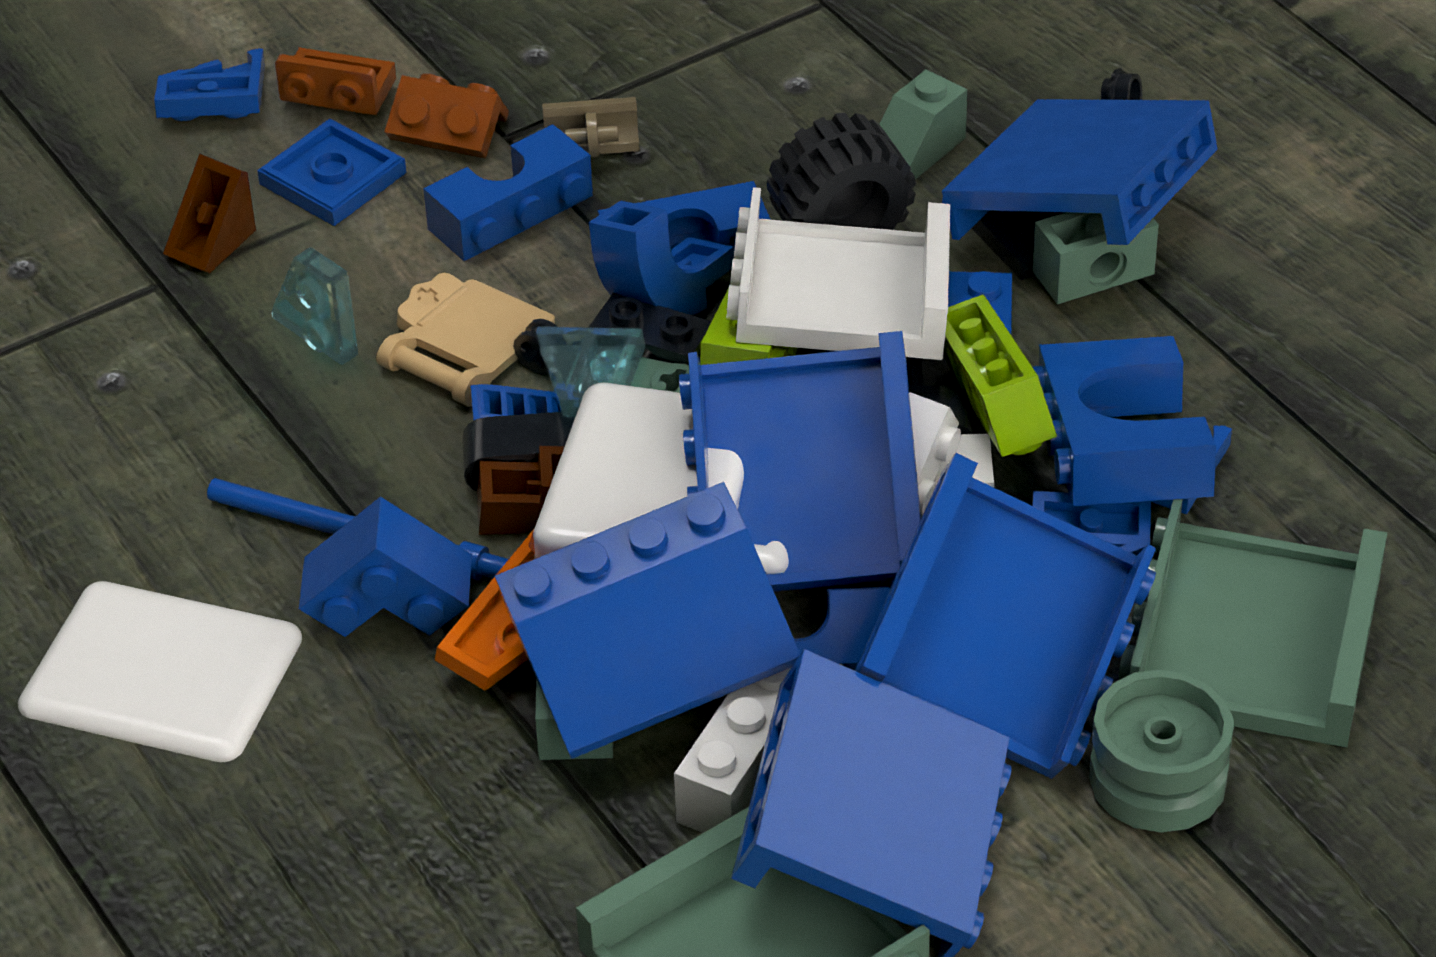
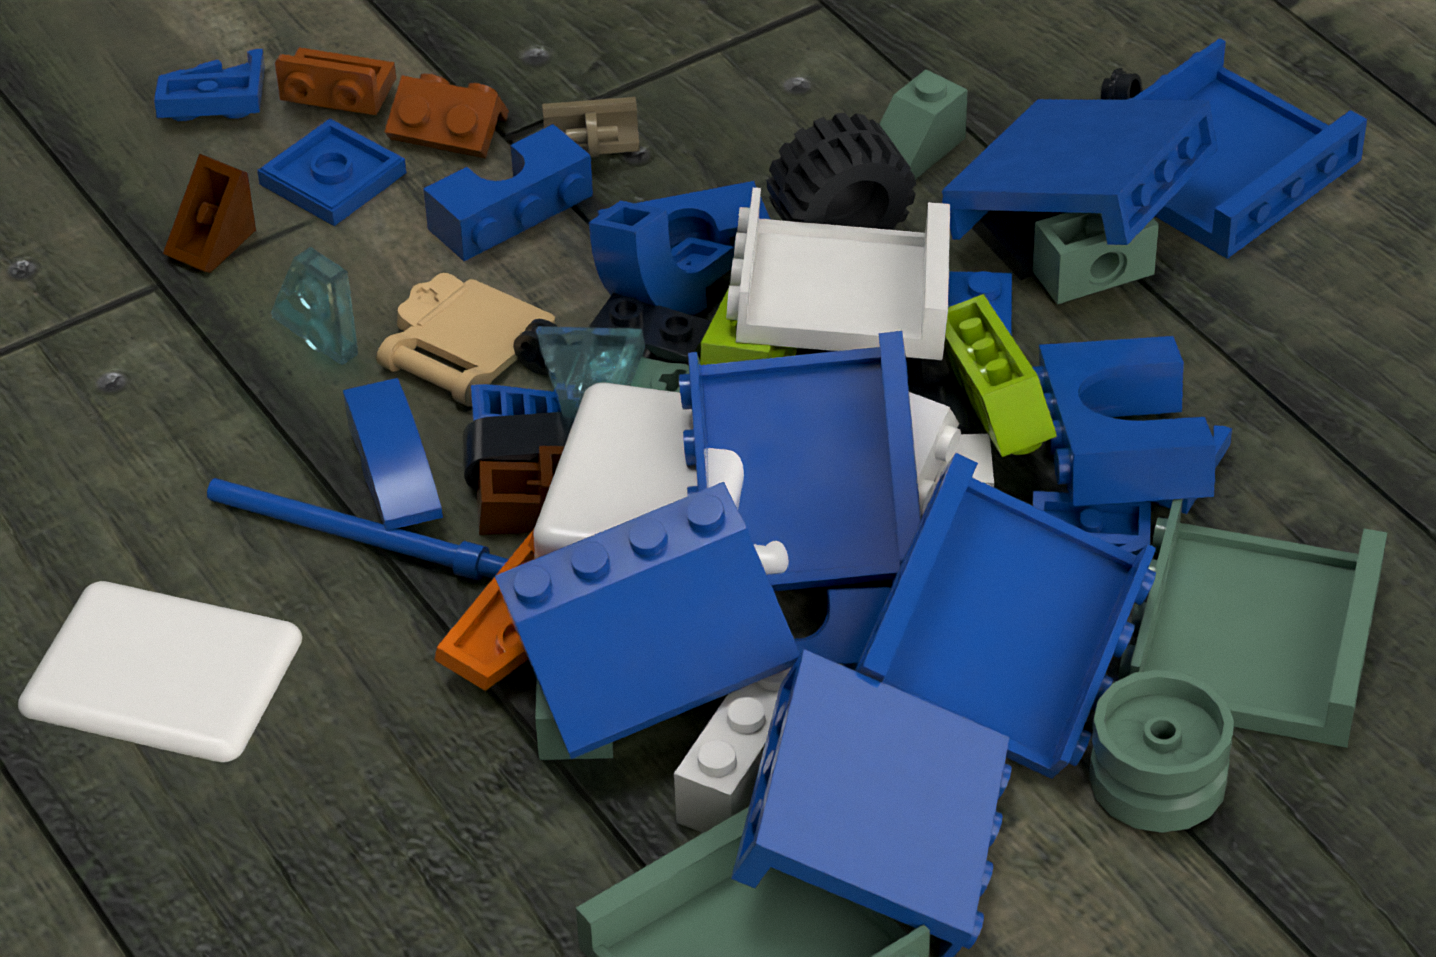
blue brick [299,497,472,637] -> none
none -> blue slope [342,378,443,531]
none -> blue panel [1127,38,1367,259]

